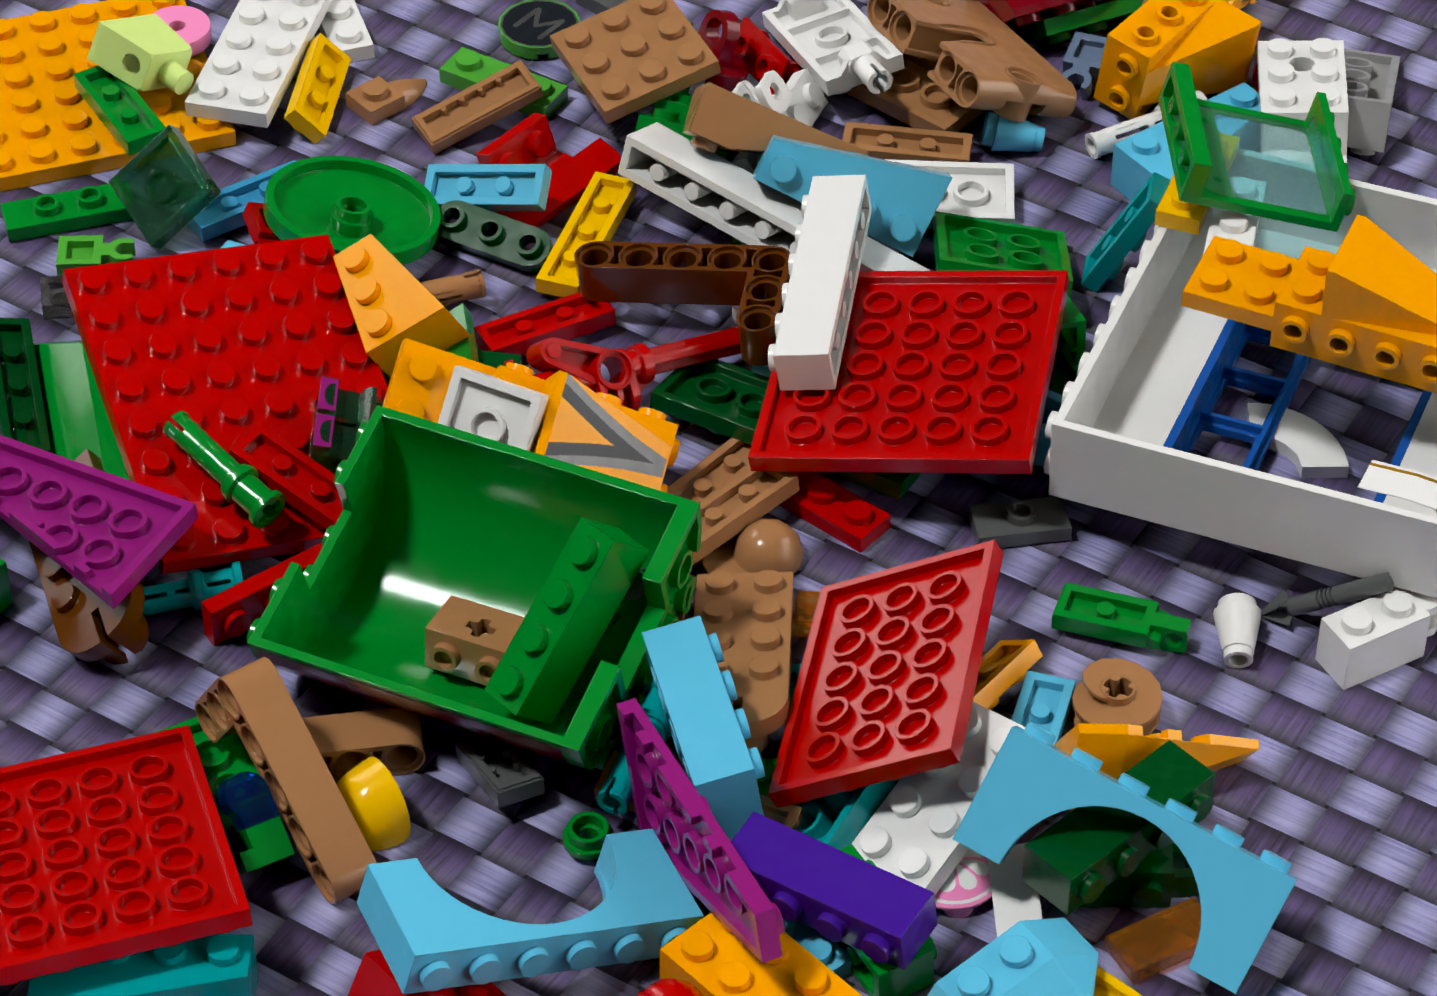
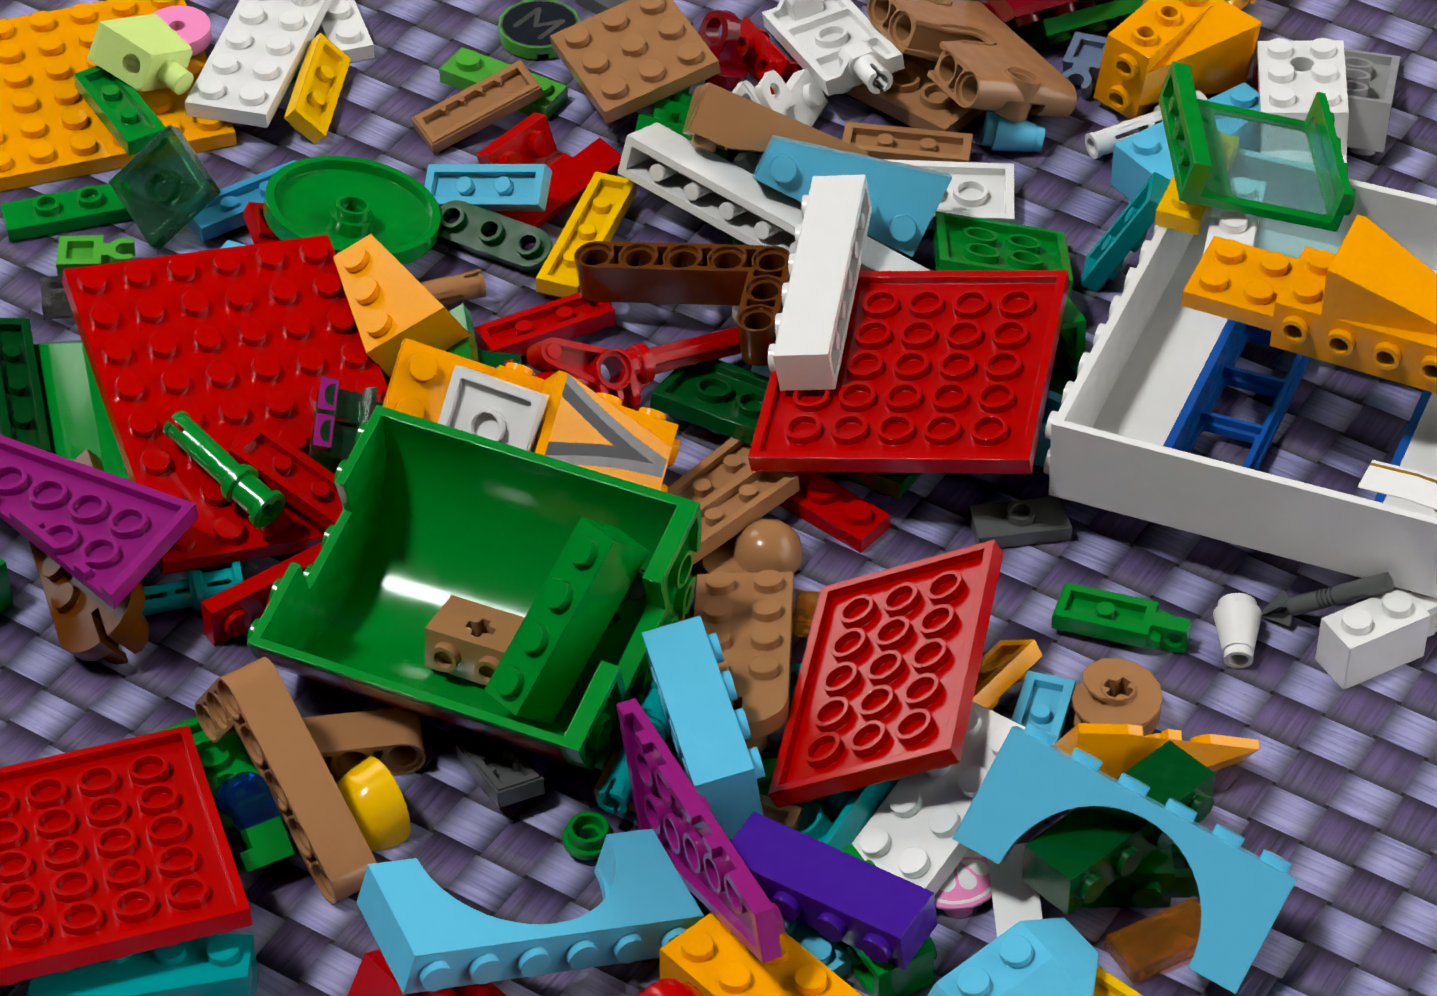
medium nougat plate [345,76,427,126] -> none
white tile [1246,403,1349,478] -> none

